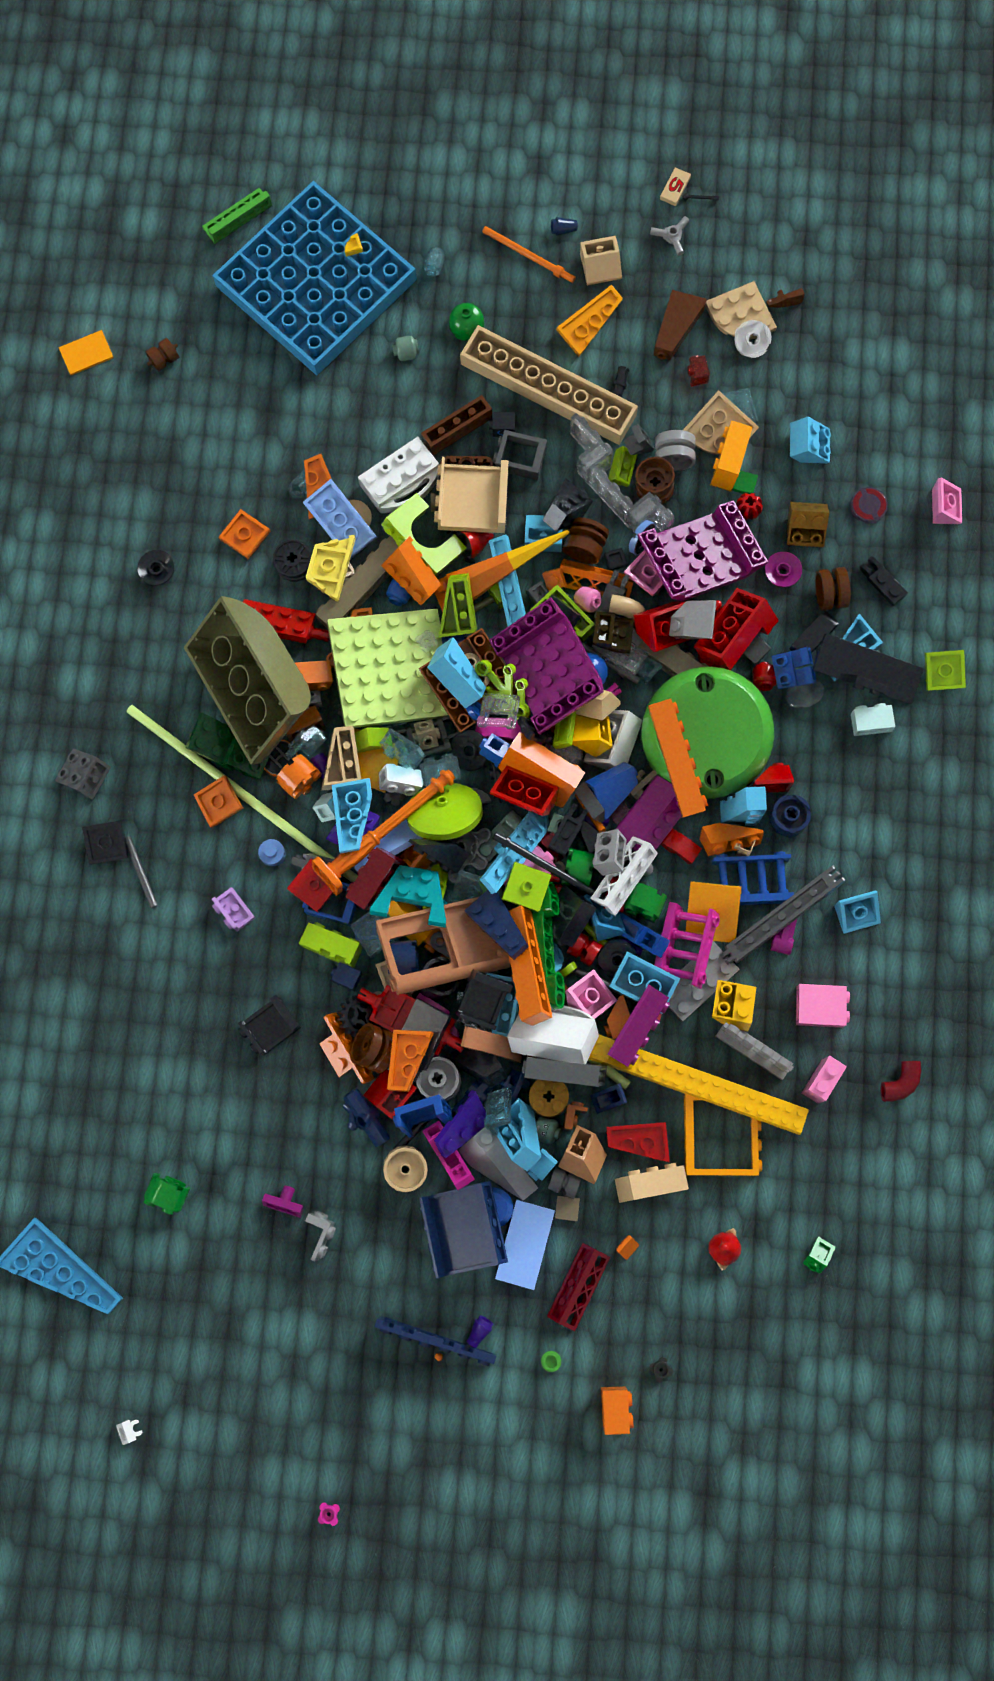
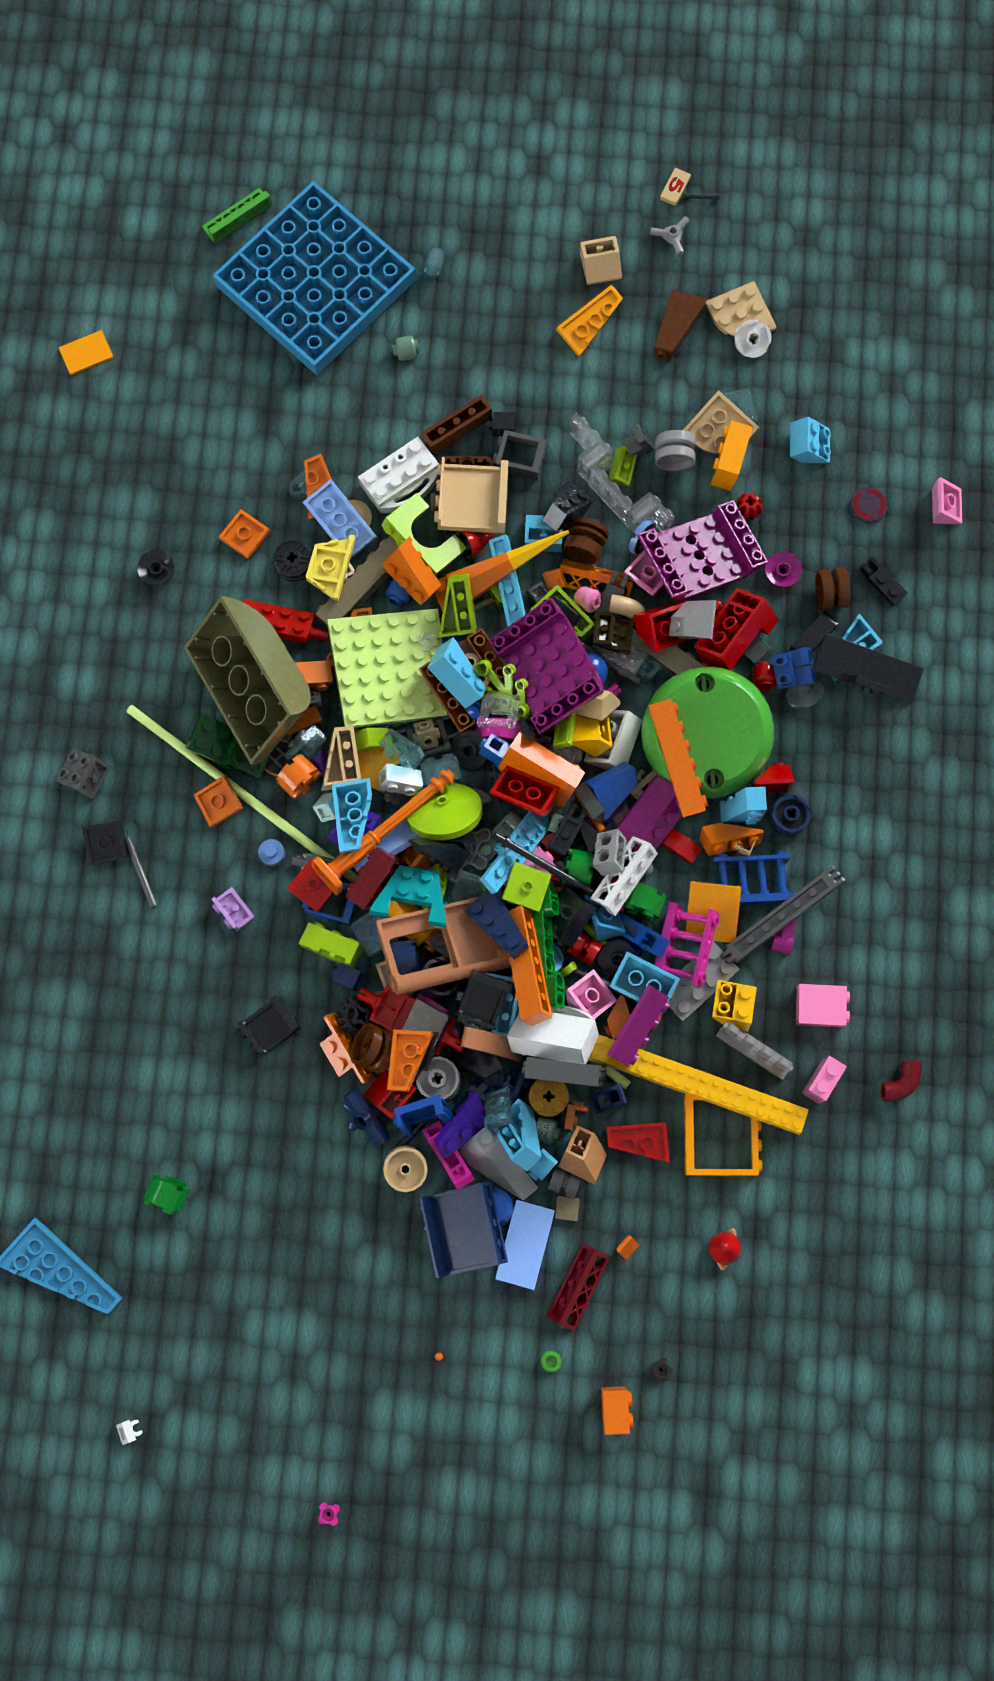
reddish brown wheel [145,338,180,372] -> none
magenta tile [262,1185,303,1218] -> none
light grey bracket [305,1211,336,1262] -> none
yellow tile [345,233,363,257] -> none
dark blue wing [374,1316,497,1366] -> none
green cylinder [449,303,484,341] -> none
tan brick [460,325,638,445] -> none
dark purple cone [466,1315,493,1348] -> none
orange bar [482,226,576,283] -> none
dark blue cone [551,217,578,236] -> none
black tile [604,548,628,571] -> none
black pin [612,366,630,397] -> none
tan wedge [614,1163,689,1203] -> none
reddish brown wheel [636,457,675,506] -> none
clear red brick [687,355,710,387] -> none
green piece [733,471,758,494] -> none
reddish brown slope [766,288,805,308] -> none
pearl gold slope [787,502,829,547] -> none
bracket [803,1237,836,1273] -> none
medium azure slope [834,890,881,934] -> none
light aqua brick [851,703,895,736] -> none
lime hinge [925,650,966,691] -> none

